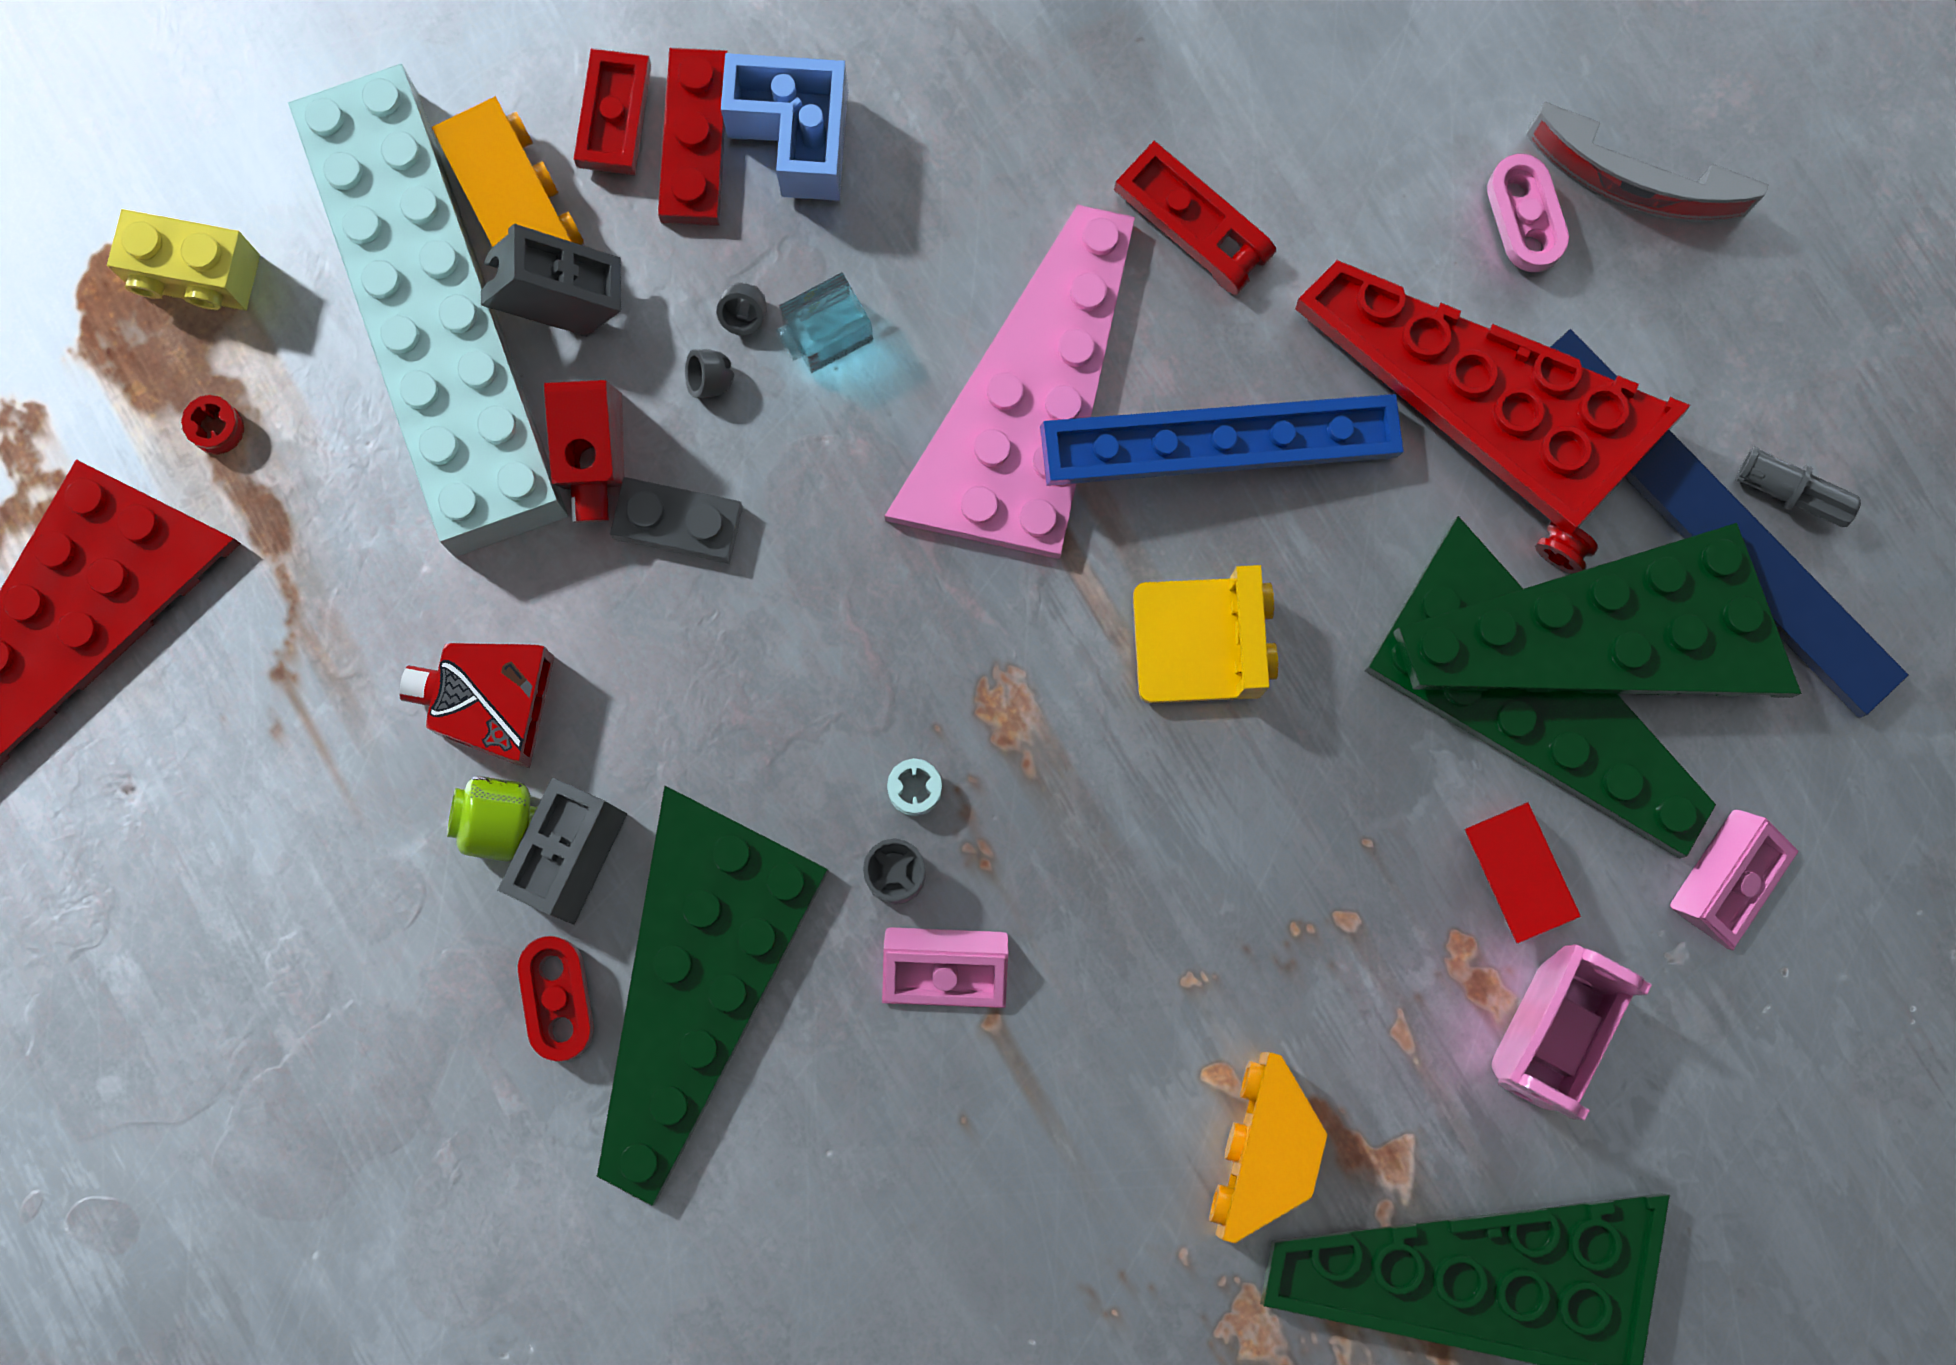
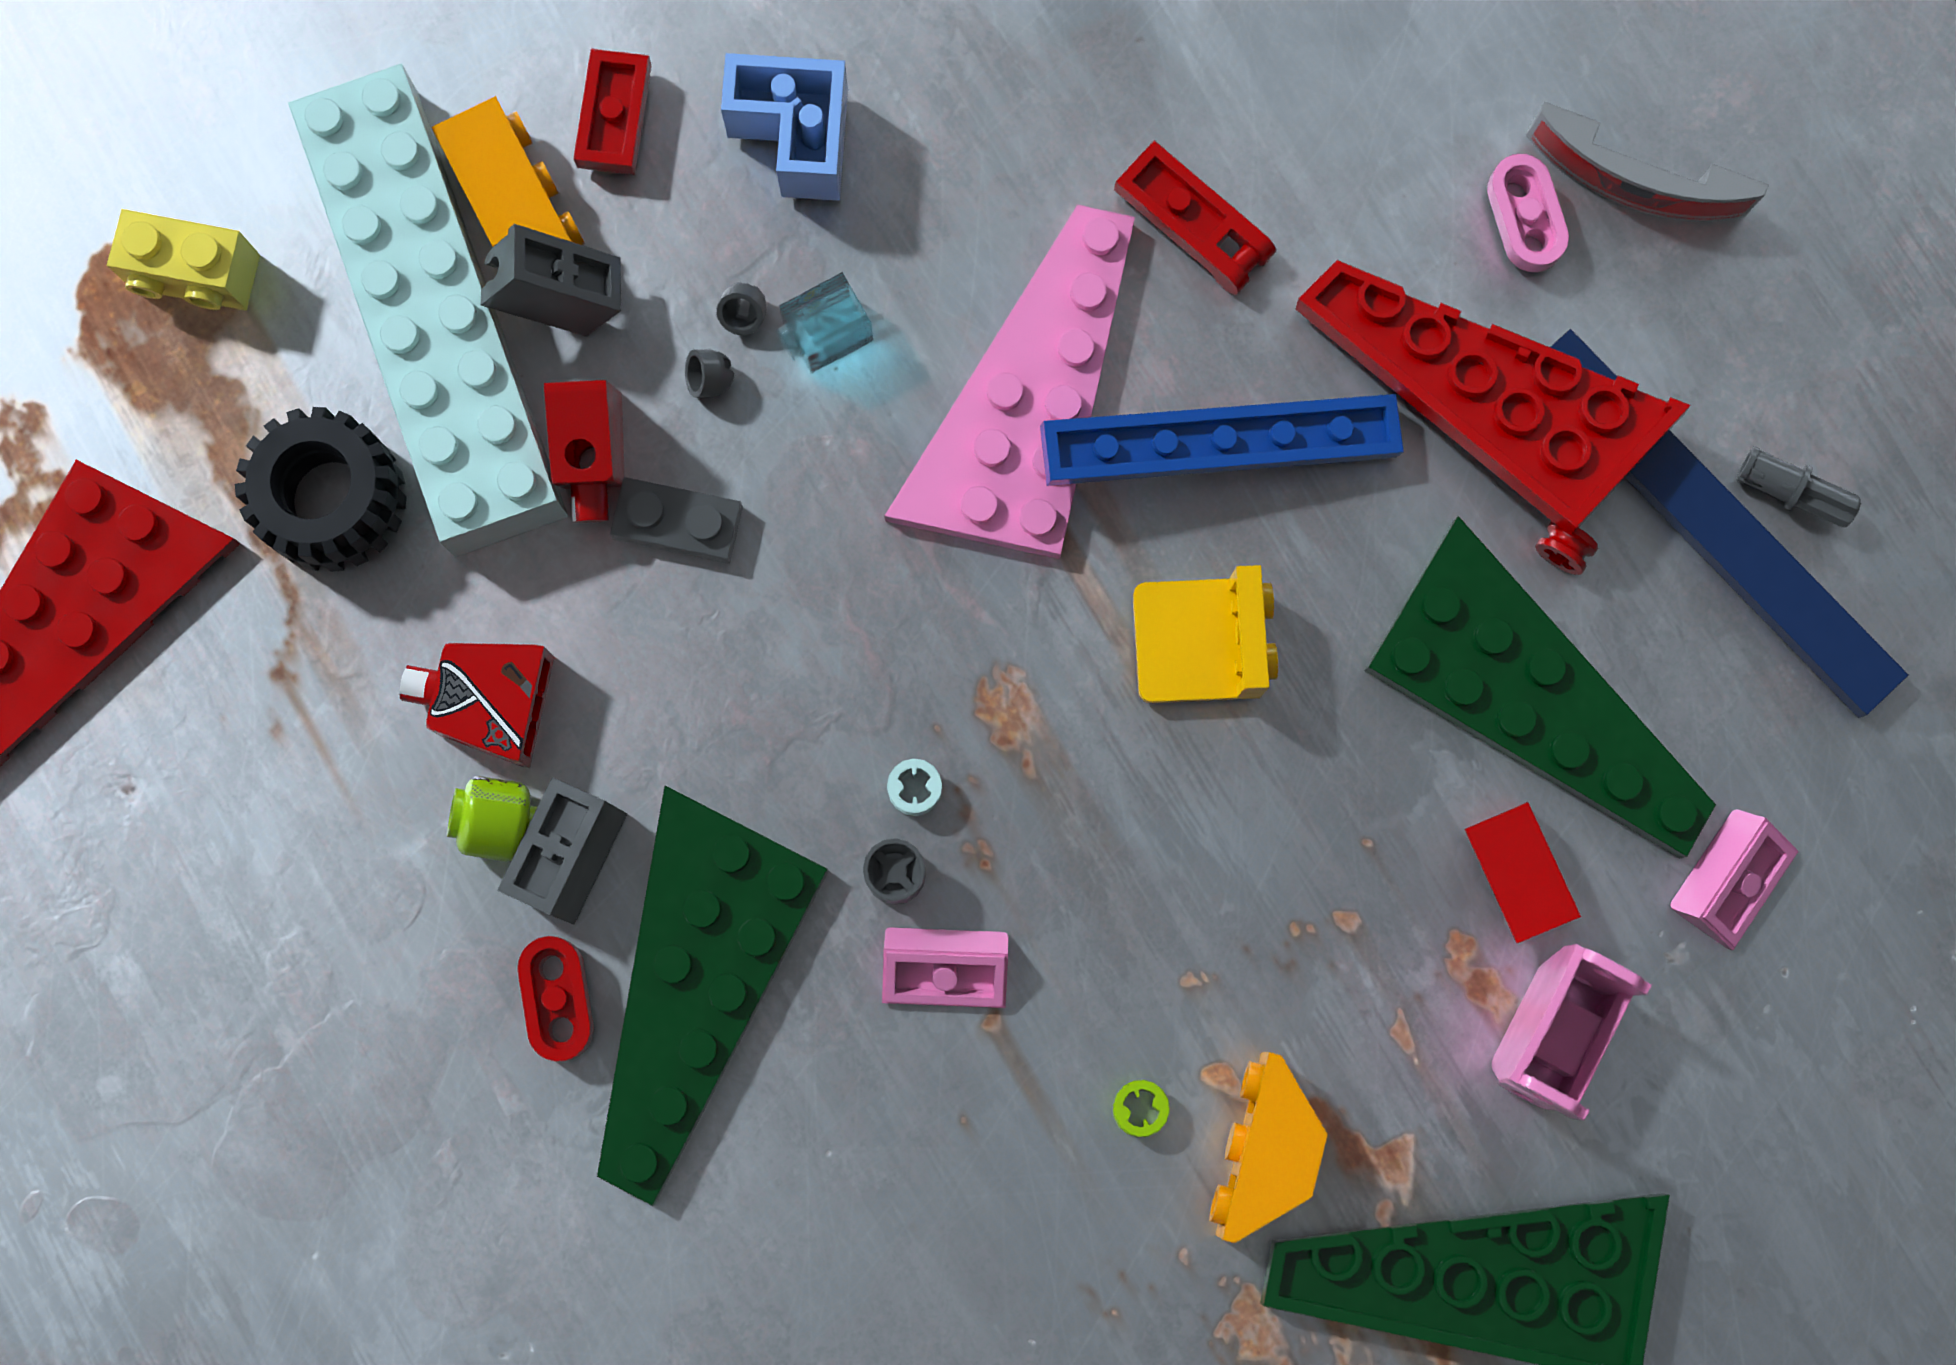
red bush [181,395,244,455] -> none
red plate [658,48,728,226] -> none
dark green wing [1393,523,1802,698] -> none
none -> black tyre [235,407,407,572]
none -> lime bush [1113,1080,1170,1137]

